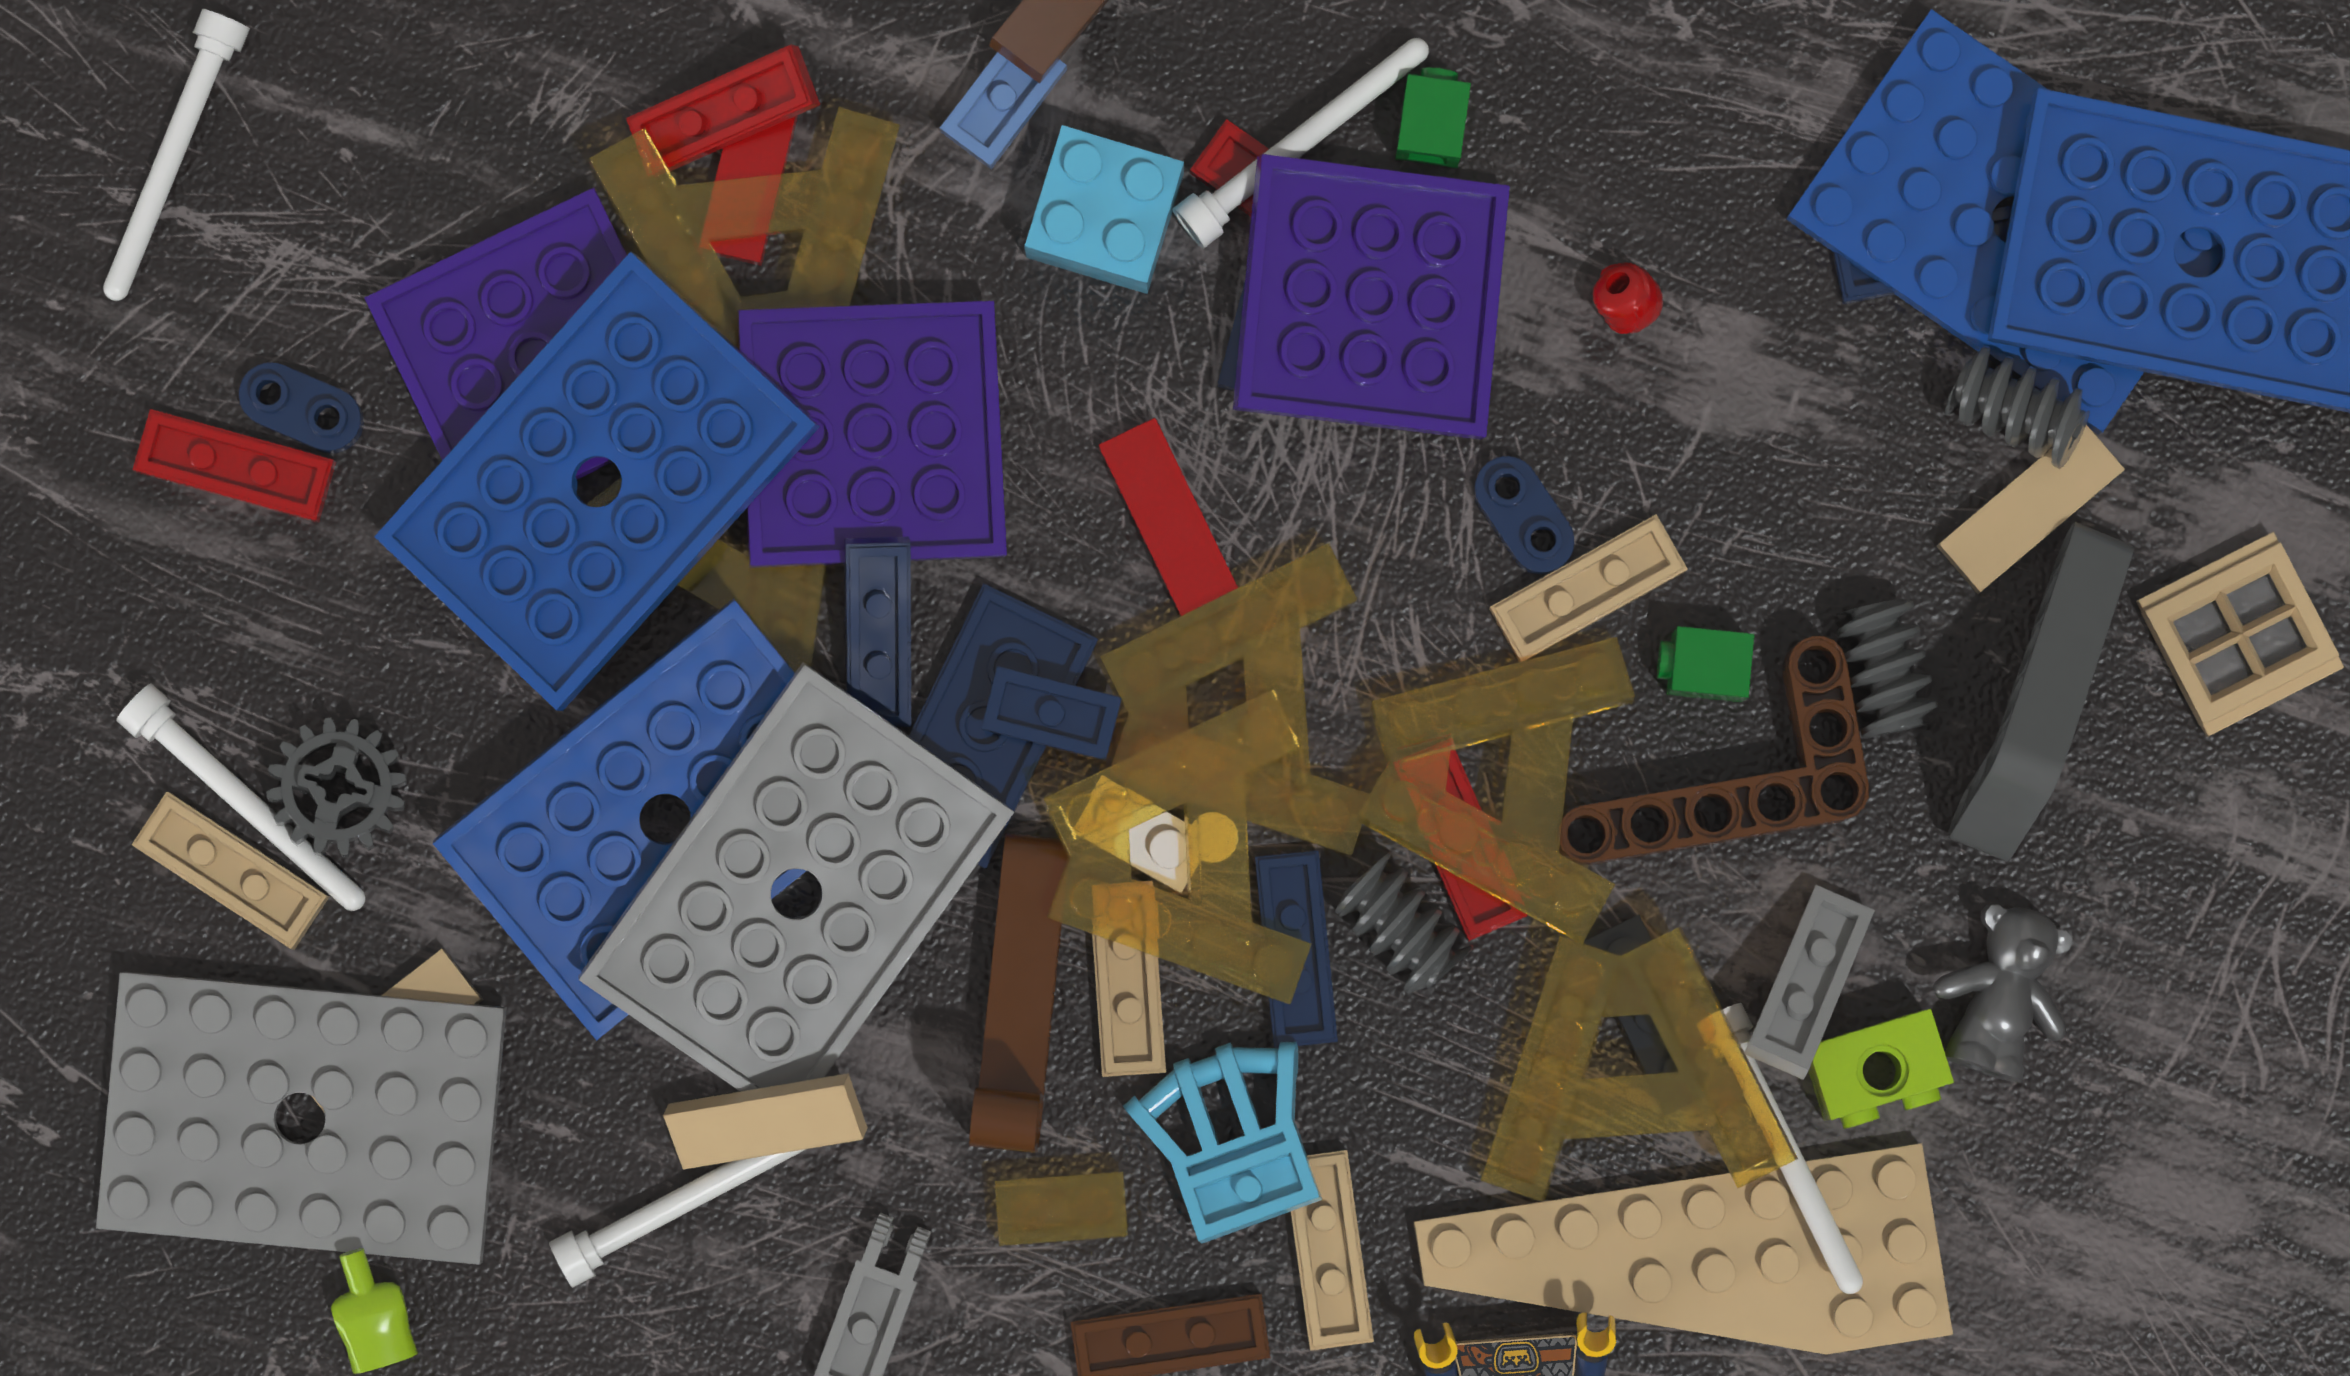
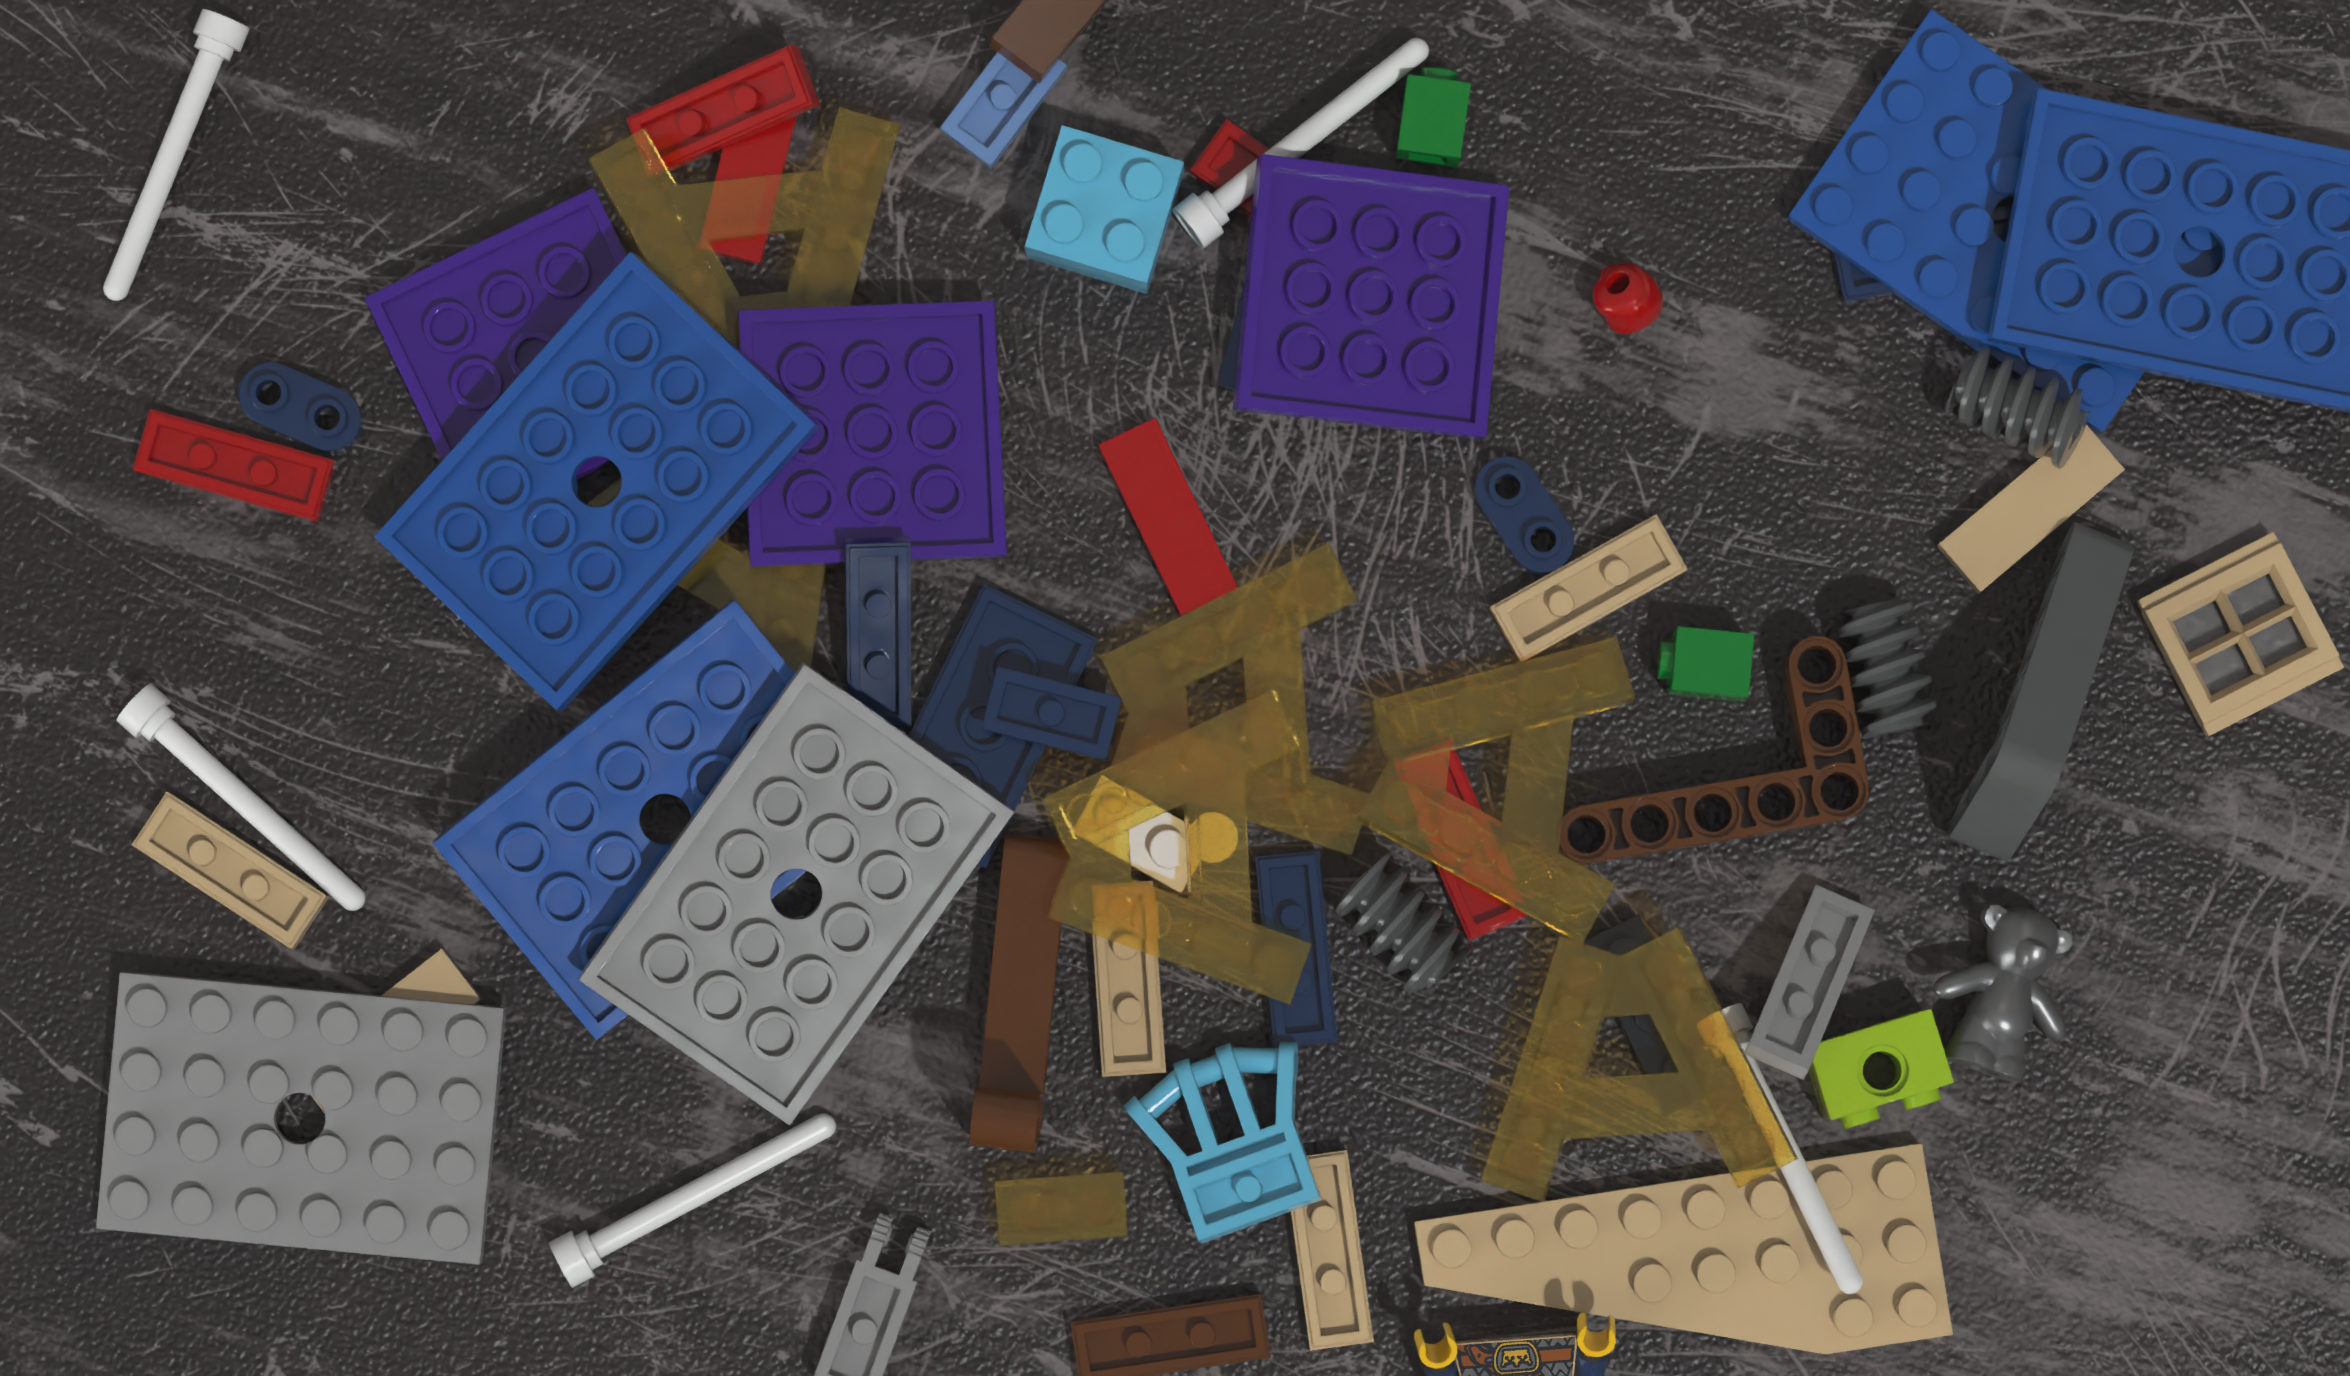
dark grey gear [266,717,407,858] -> none
lime piece [331,1248,418,1374] -> none
tan tile [663,1073,868,1169] -> none

